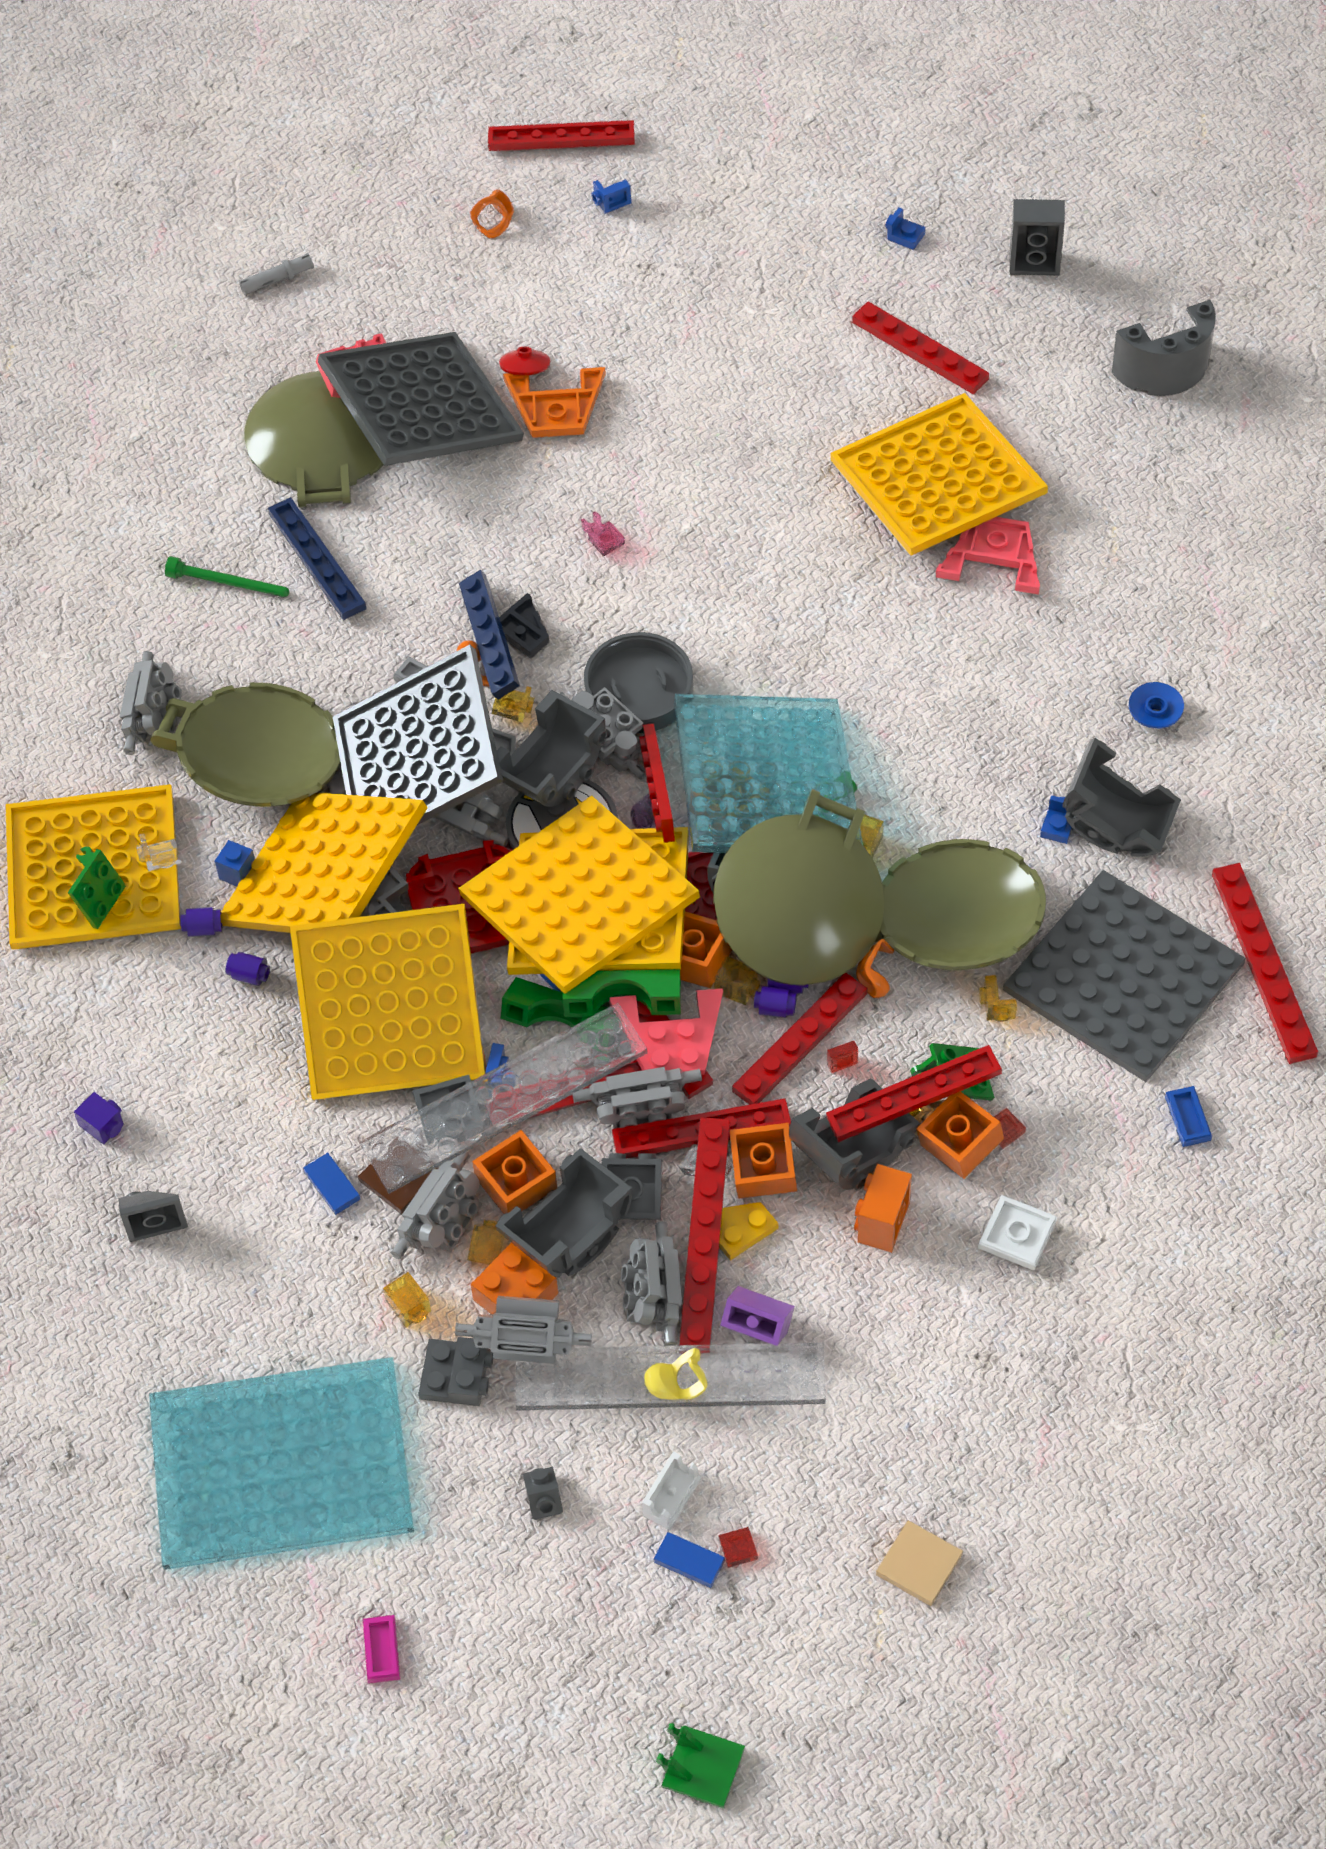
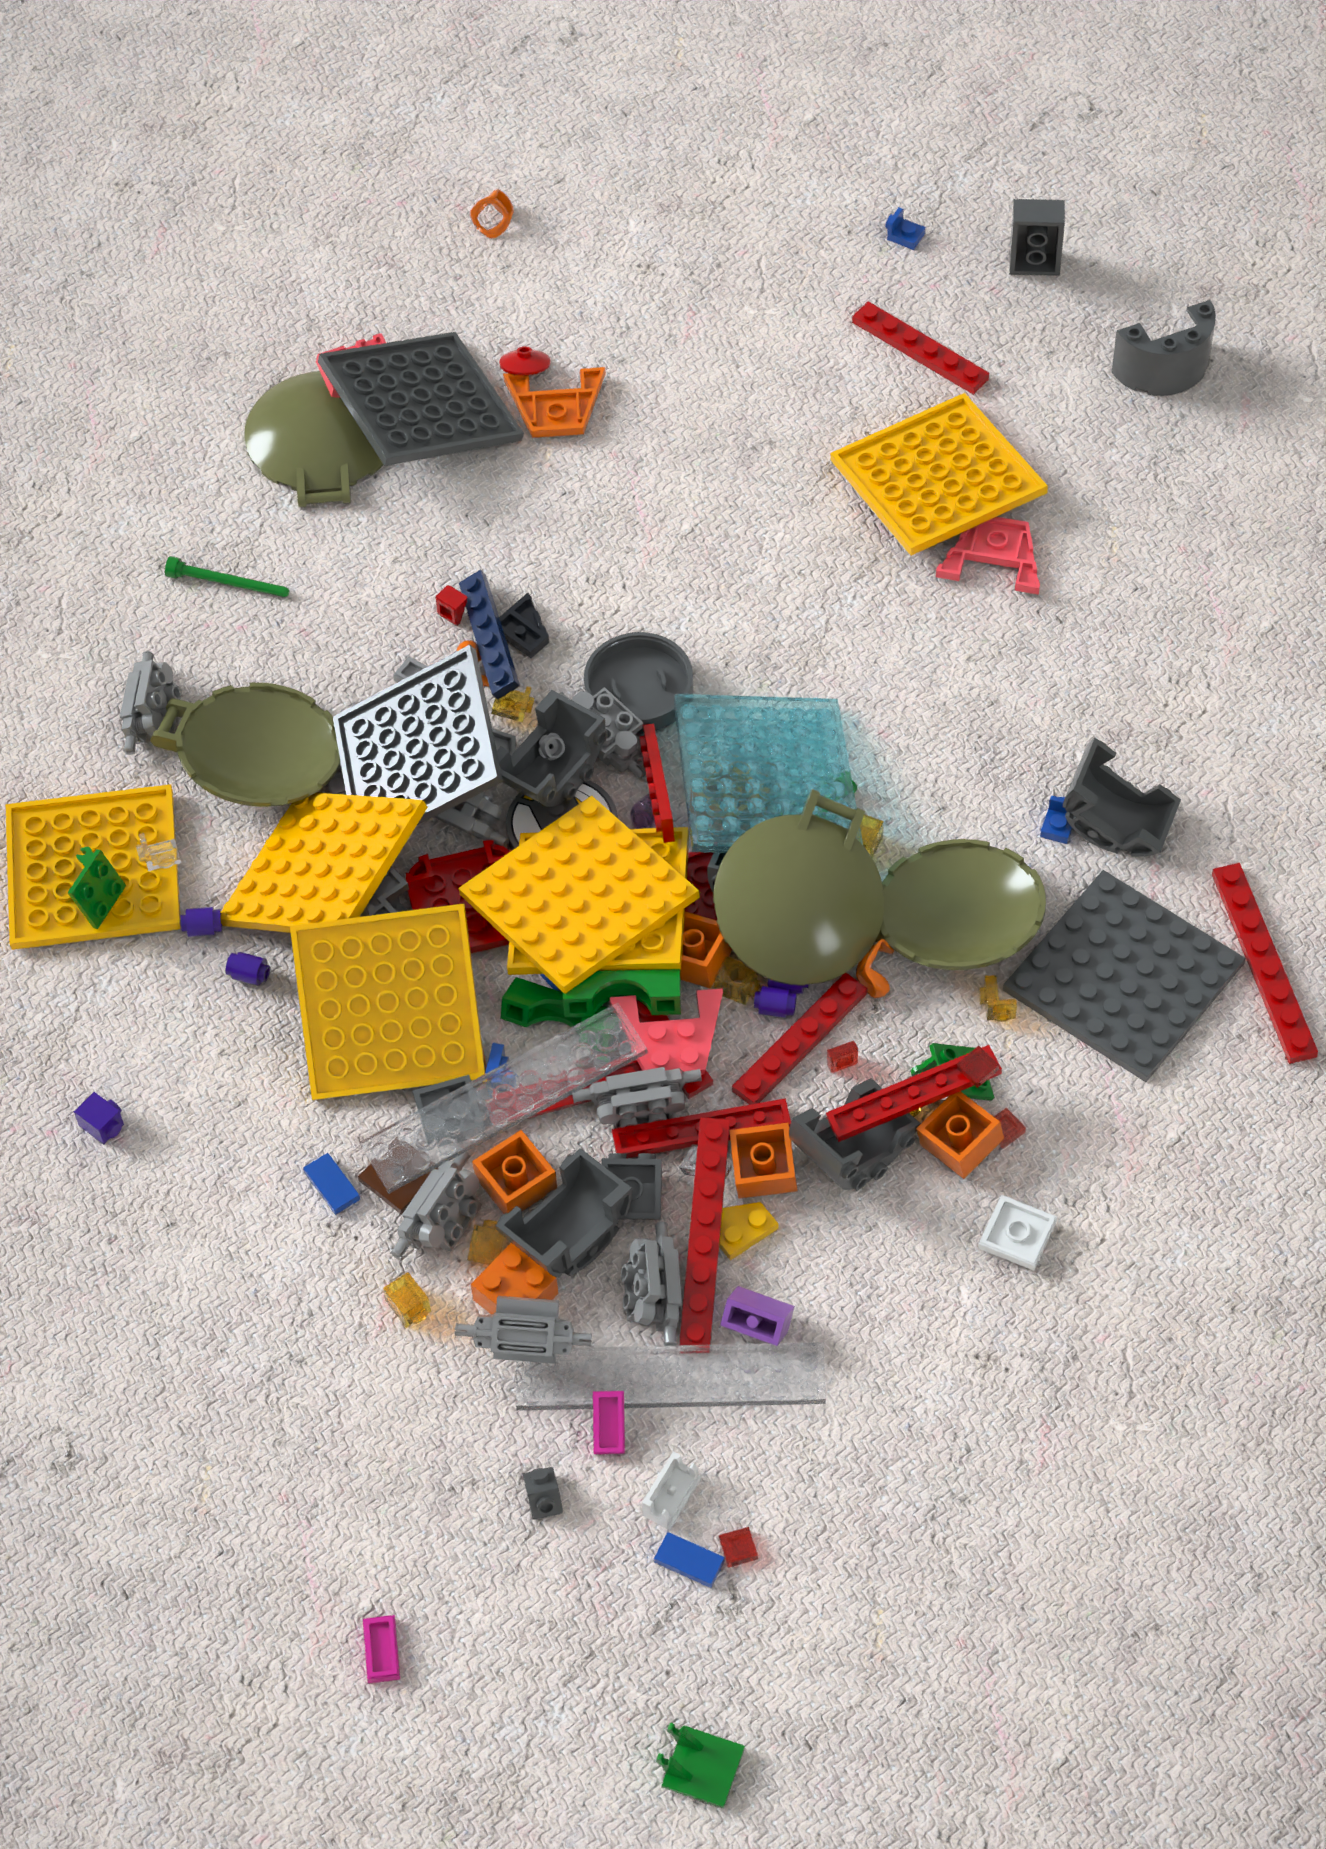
dark grey slope [118,1191,188,1242] -> none
clear light blue plate [149,1357,414,1570] -> none
blue brick [214,840,255,887] -> none
light grey pin [239,253,314,296] -> none
dark blue plate [268,497,367,620] -> none
dark grey plate [418,1337,494,1406] -> none
red plate [488,120,635,151] -> none
clear pink plate [581,512,625,557] -> none
blue bracket [591,179,632,214] -> none
light yellow piece [644,1348,707,1400] -> none
orange brick [854,1164,912,1253] -> none
tan tile [876,1520,963,1606] -> none
blue dish [1129,682,1184,729] -> none
blue tile [1165,1086,1212,1147] -> none
none -> red slope [435,585,468,626]
none -> light grey plate [539,733,565,760]
none -> dark pink tile [593,1391,625,1455]
none -> clear red tile [957,1046,999,1088]

